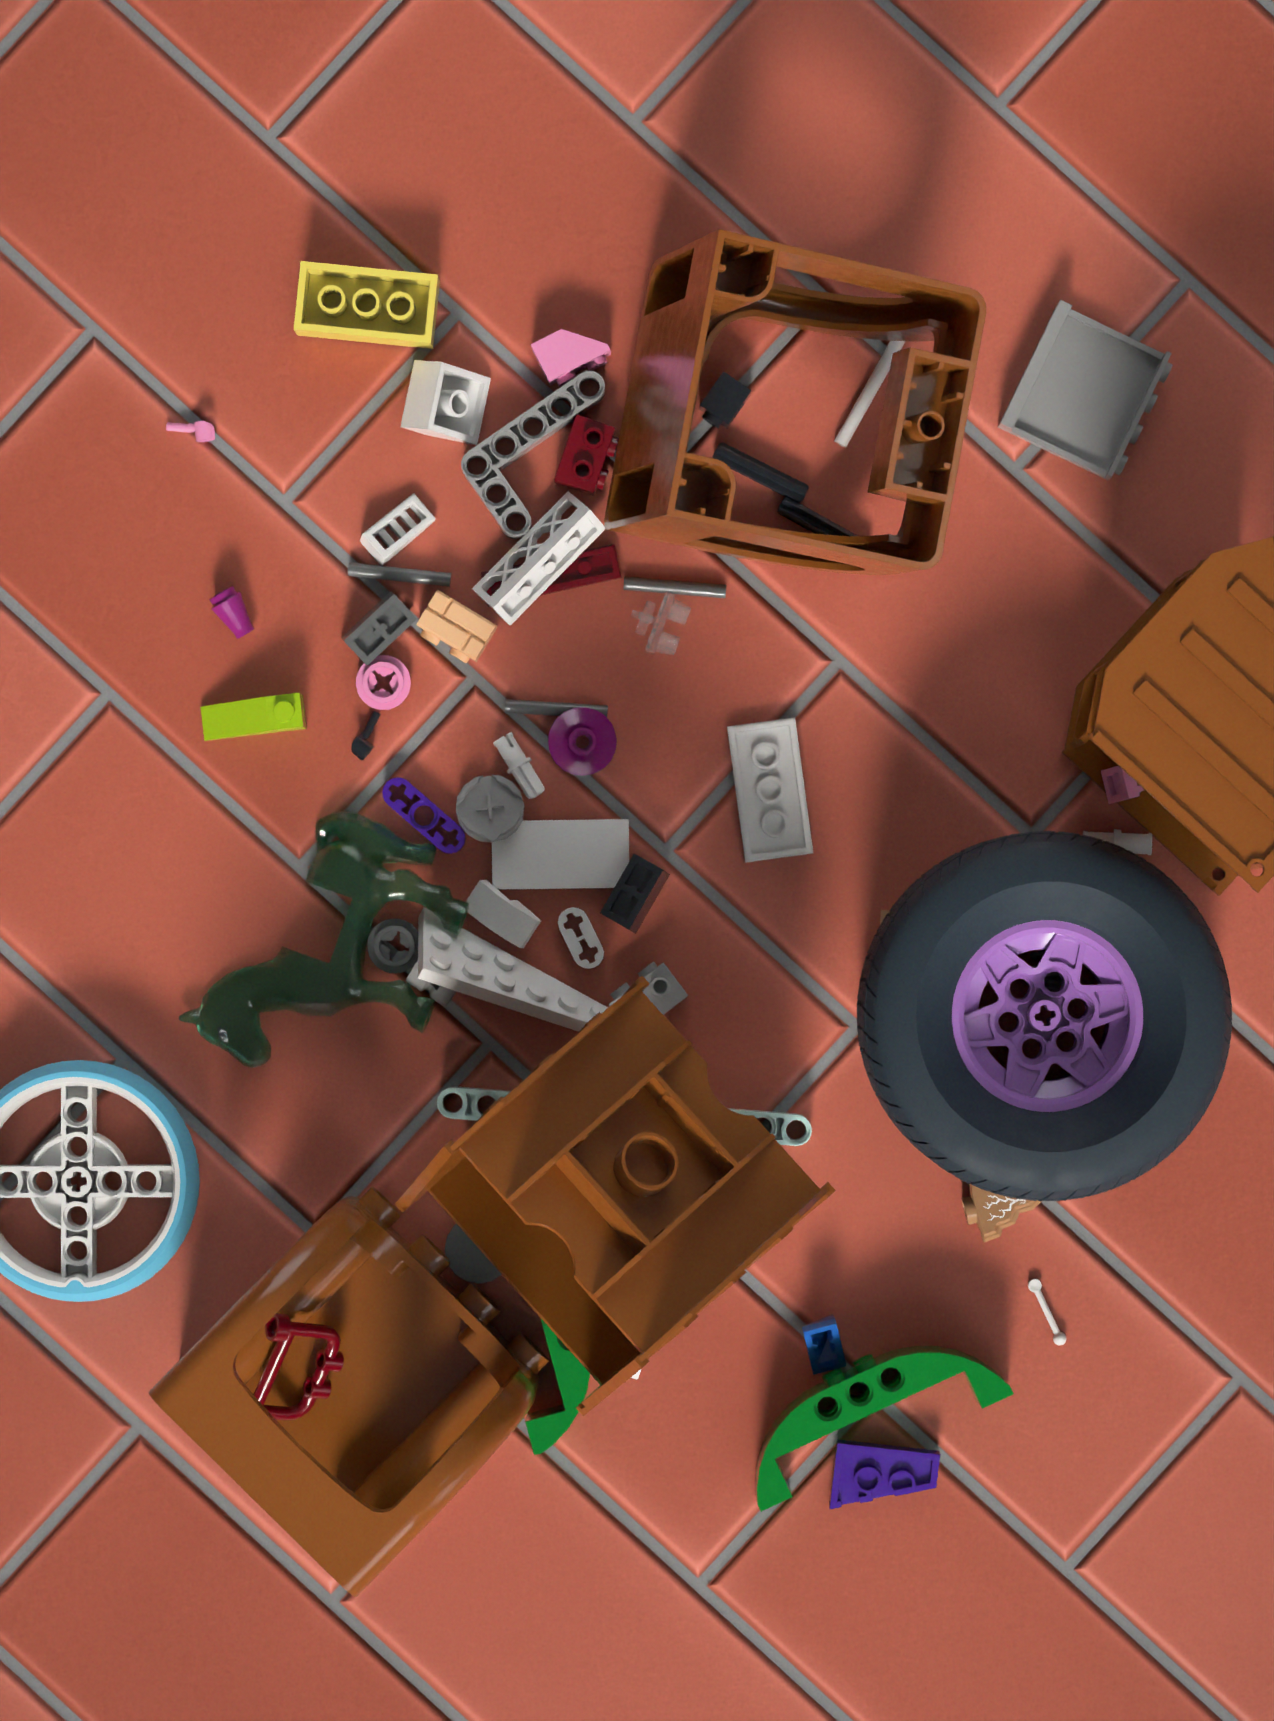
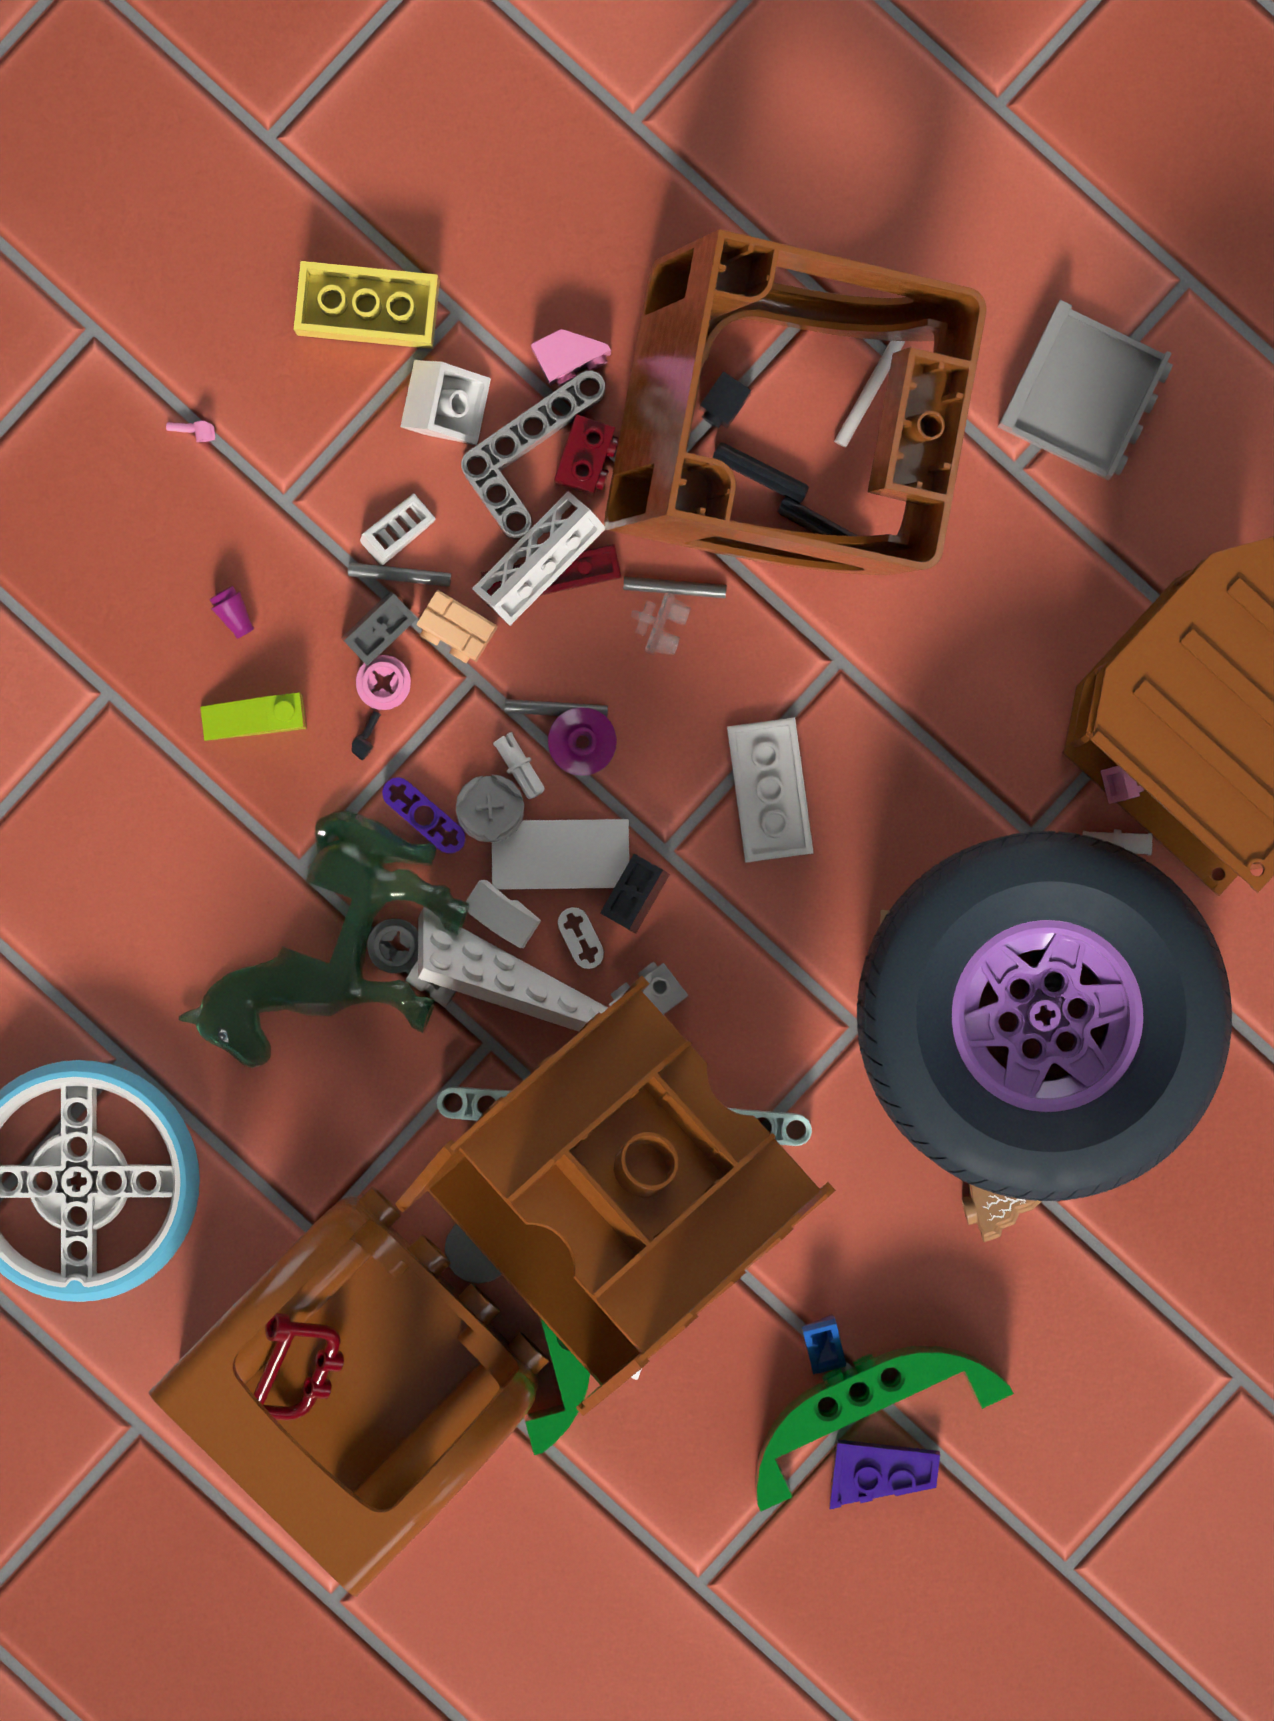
white hinge [1028,1279,1067,1345] -> none

